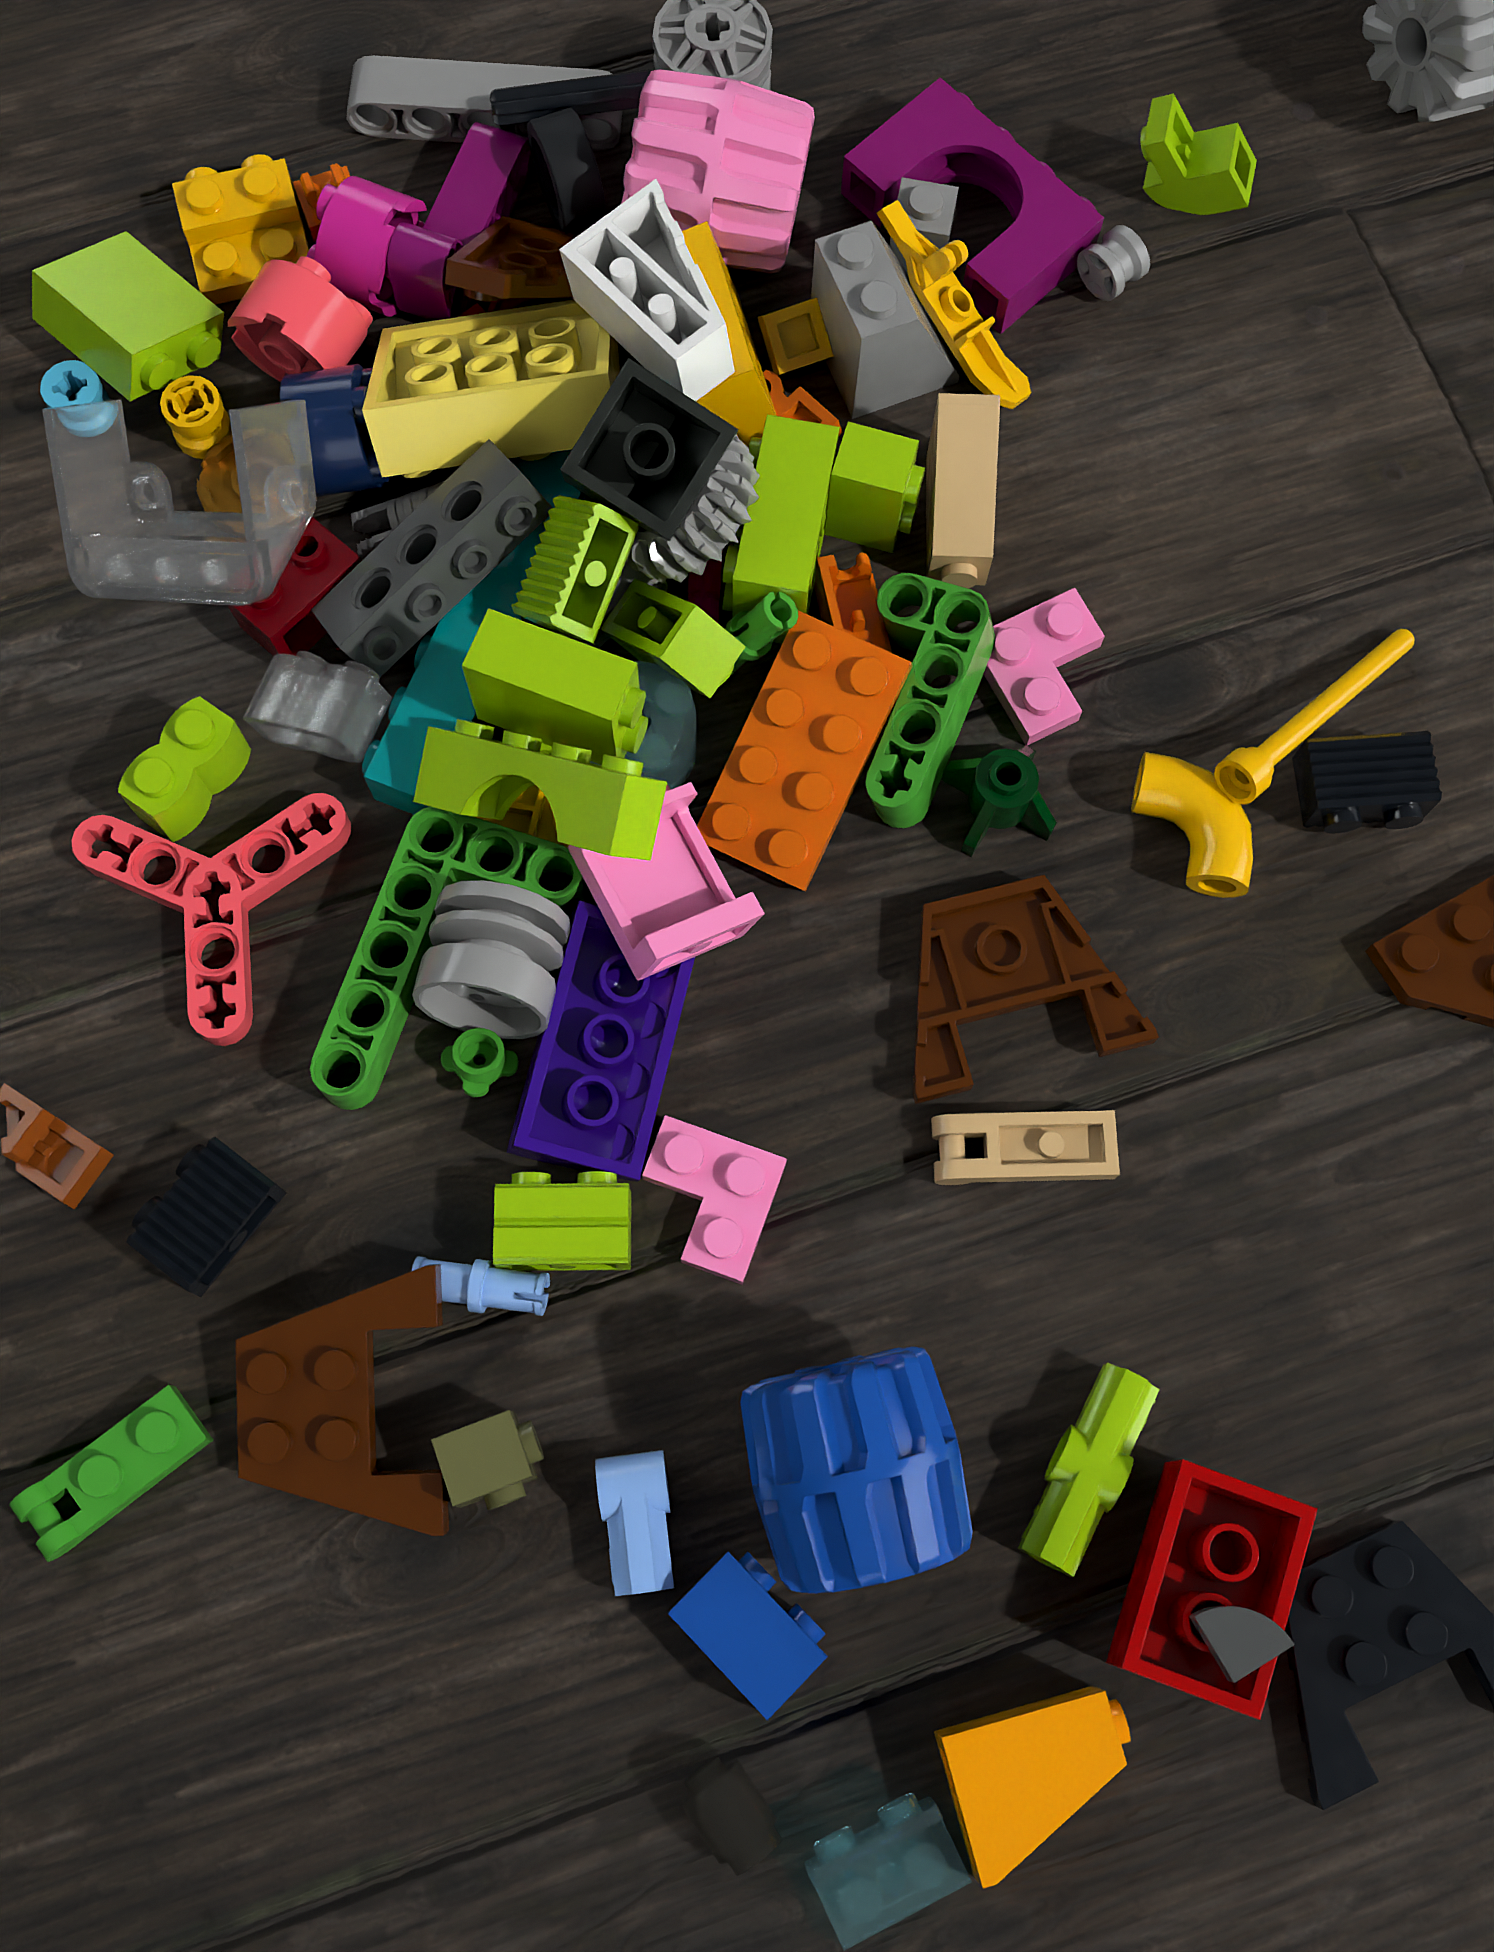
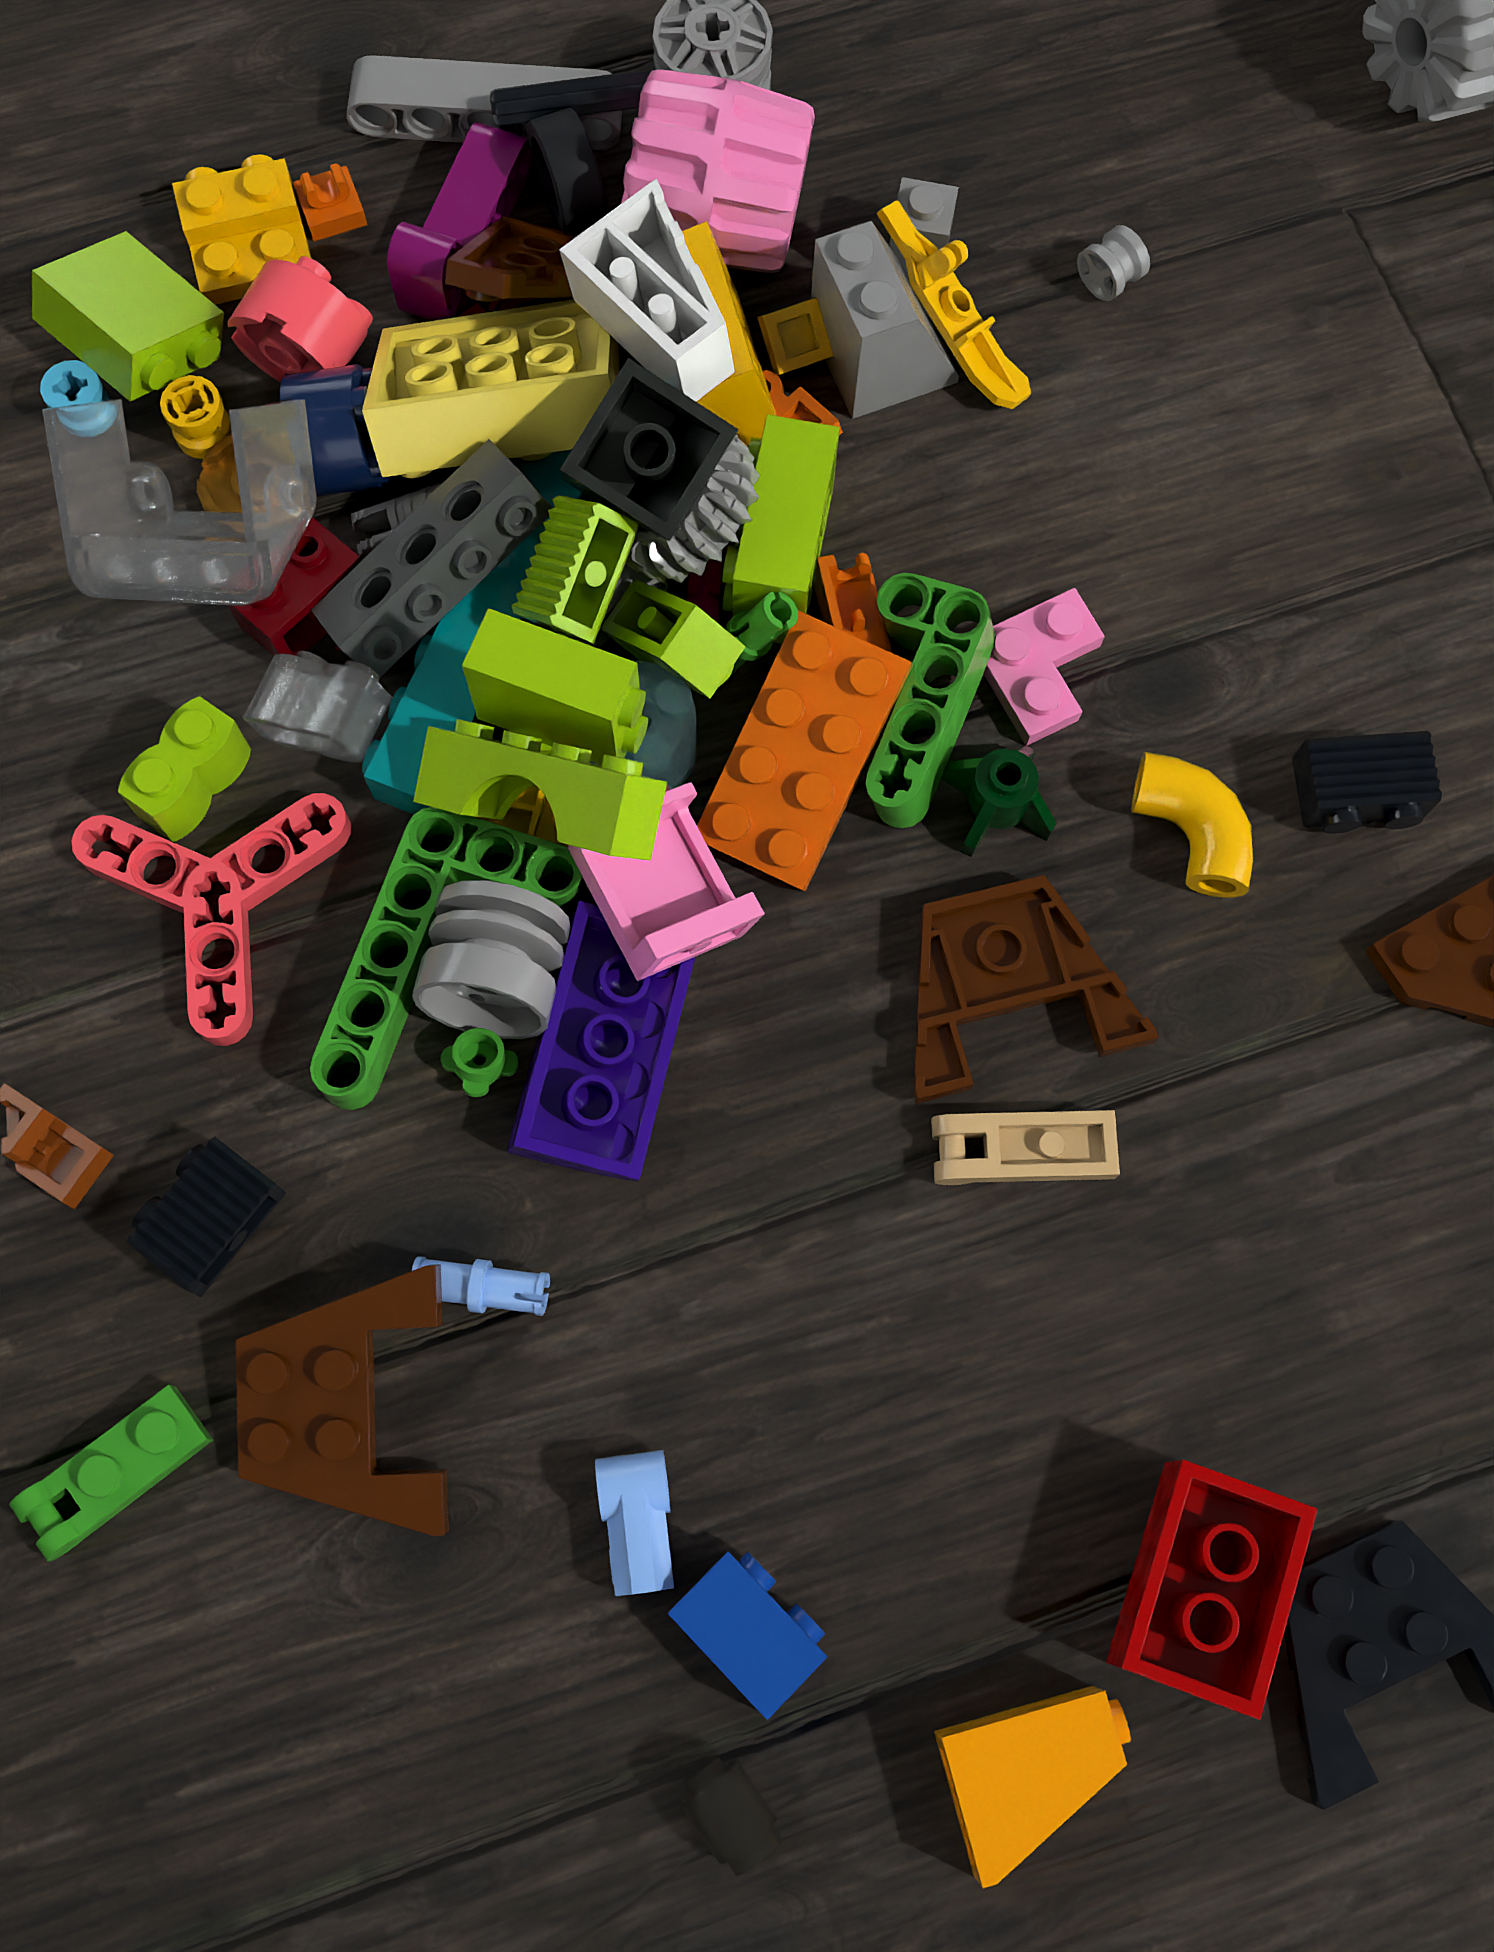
dark pink brick [306,176,427,317] -> none
olive brick [431,1410,544,1510] -> none
lime brick [493,1171,631,1271] -> none
bright pink plate [642,1115,787,1285] -> none
blue wheel [740,1346,973,1594] -> none
clear light blue bracket [804,1793,972,1951] -> none
lime brick [825,422,925,553] -> none
magenta arch [841,78,1104,334] -> none
tan slope [926,393,1000,589] -> none
lime piece [1018,1362,1160,1577] -> none
lime brick [1140,93,1257,215] -> none
dark grey tile [1189,1606,1295,1683] -> none
yellow piece [1214,629,1415,804] -> none

